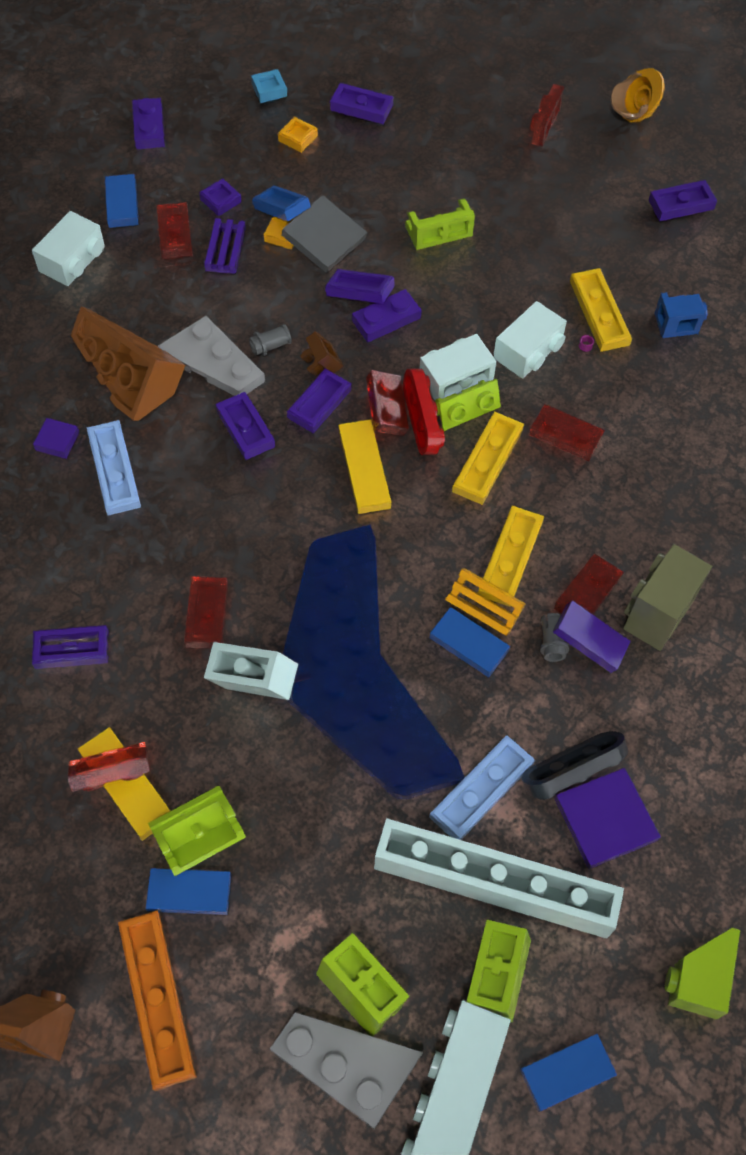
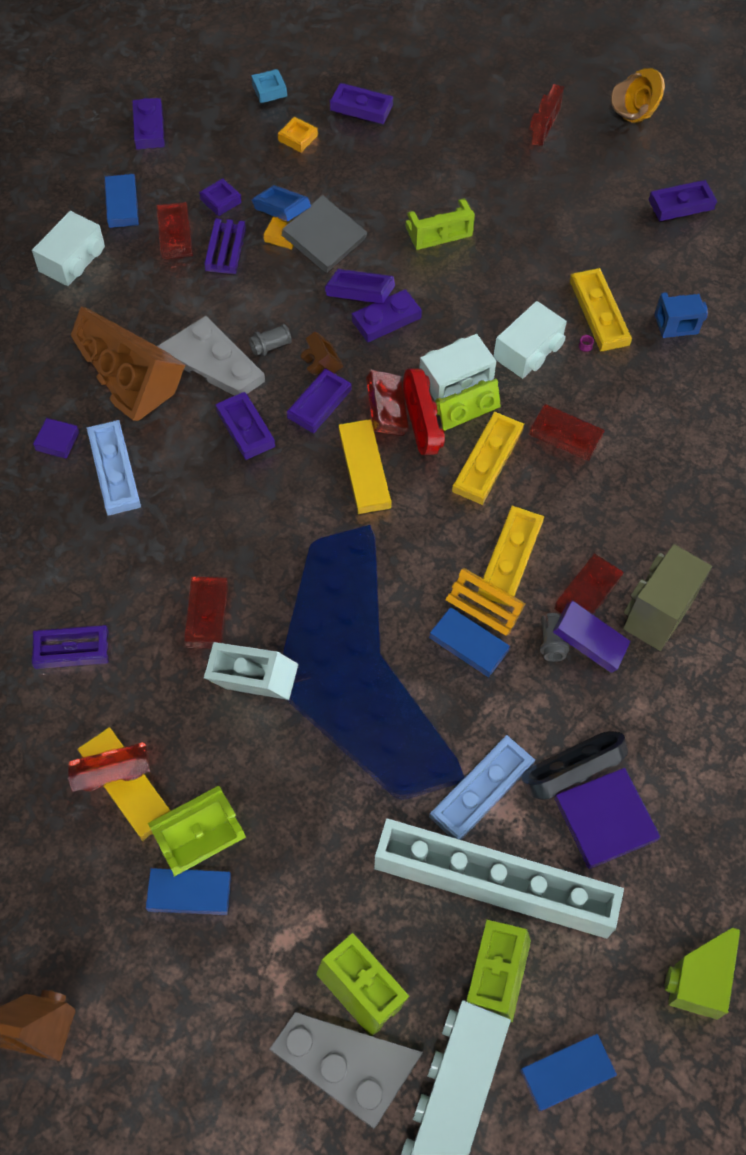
orange tile [118,910,197,1091] -> none

